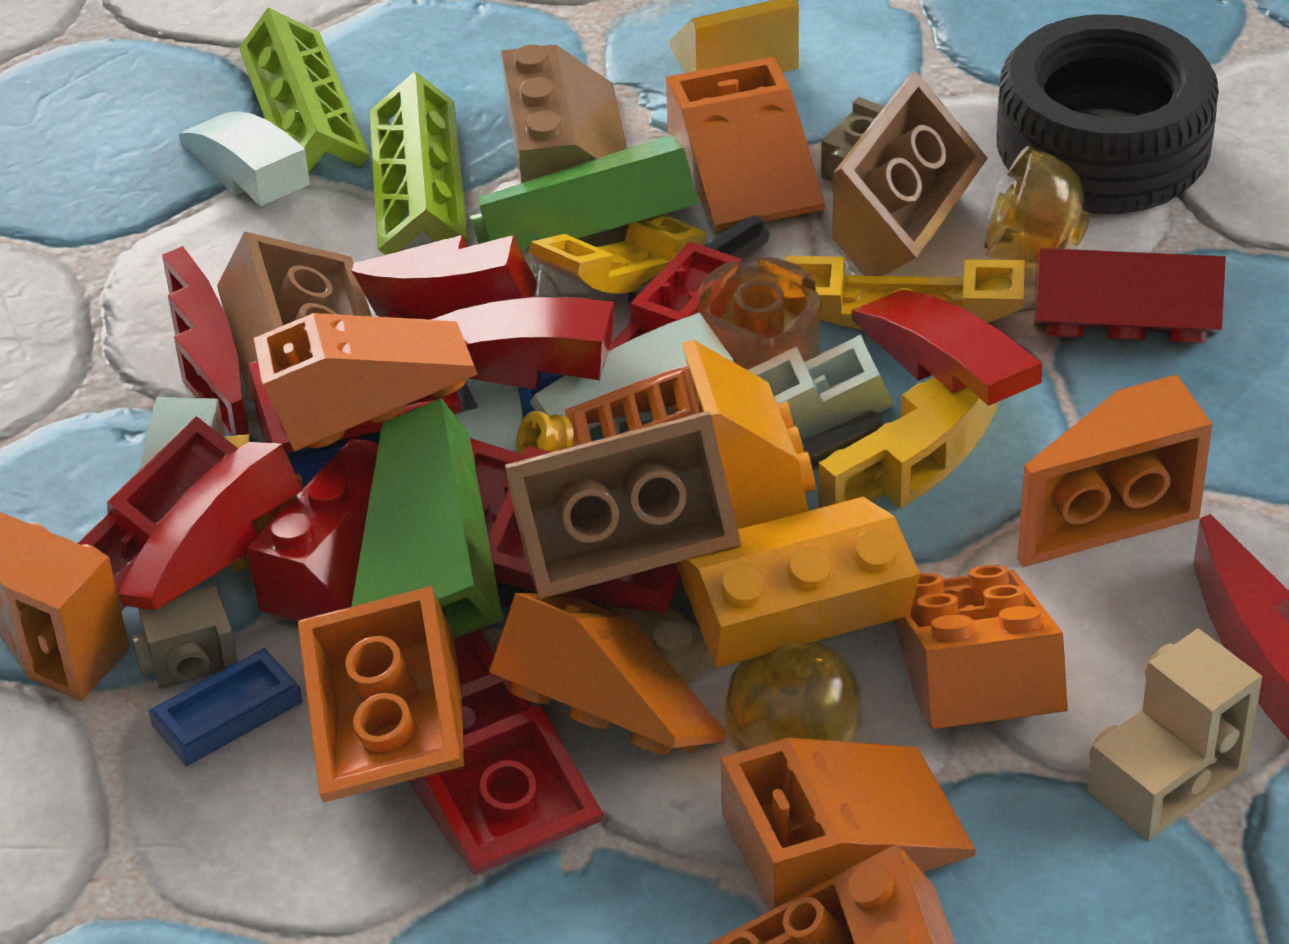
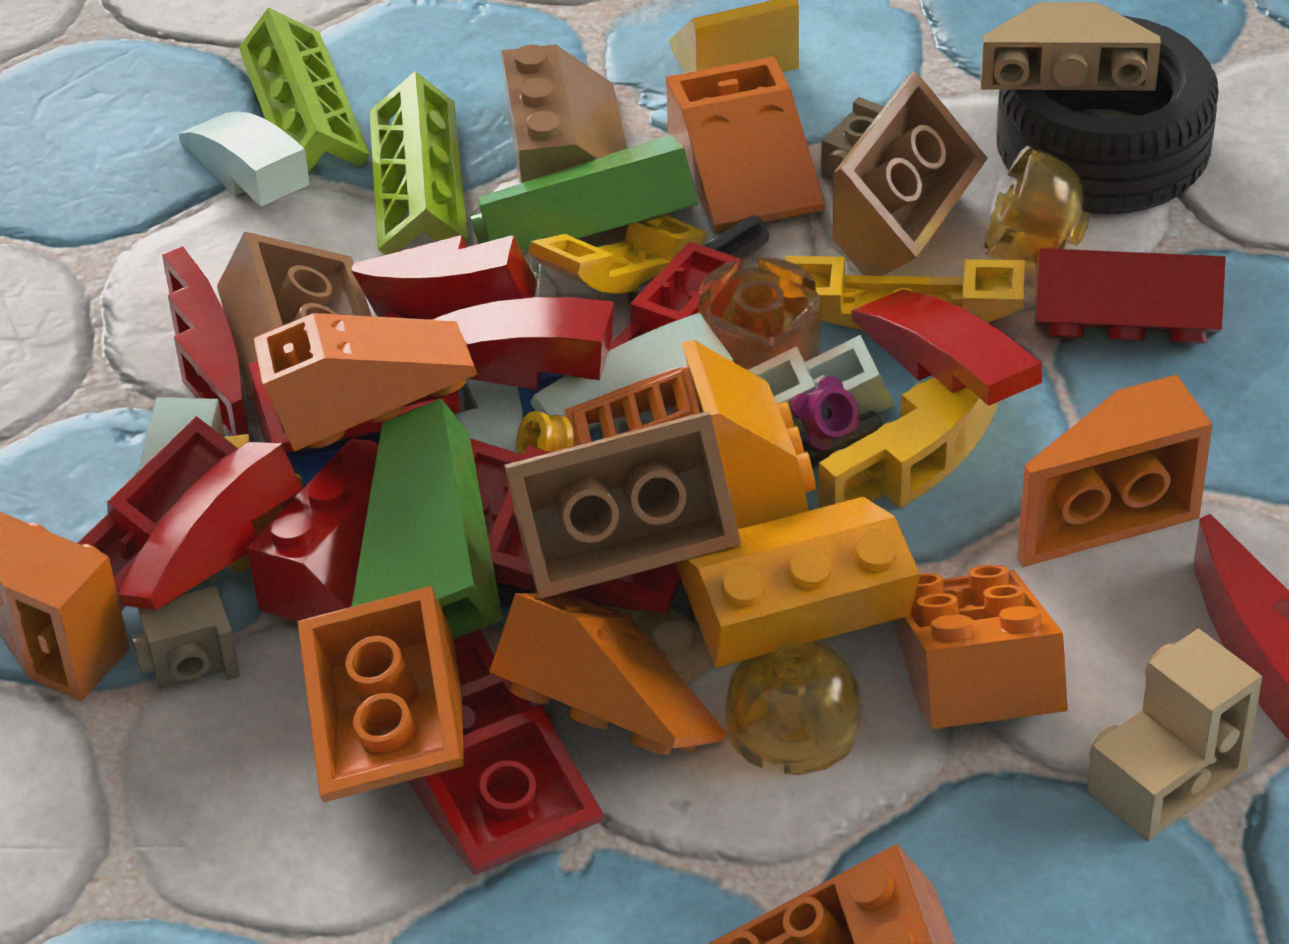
blue tile [148,647,303,767] -> none
orange slope [720,737,976,910] -> none
none -> magenta plate [791,376,859,451]
none -> tan slope [980,2,1161,91]

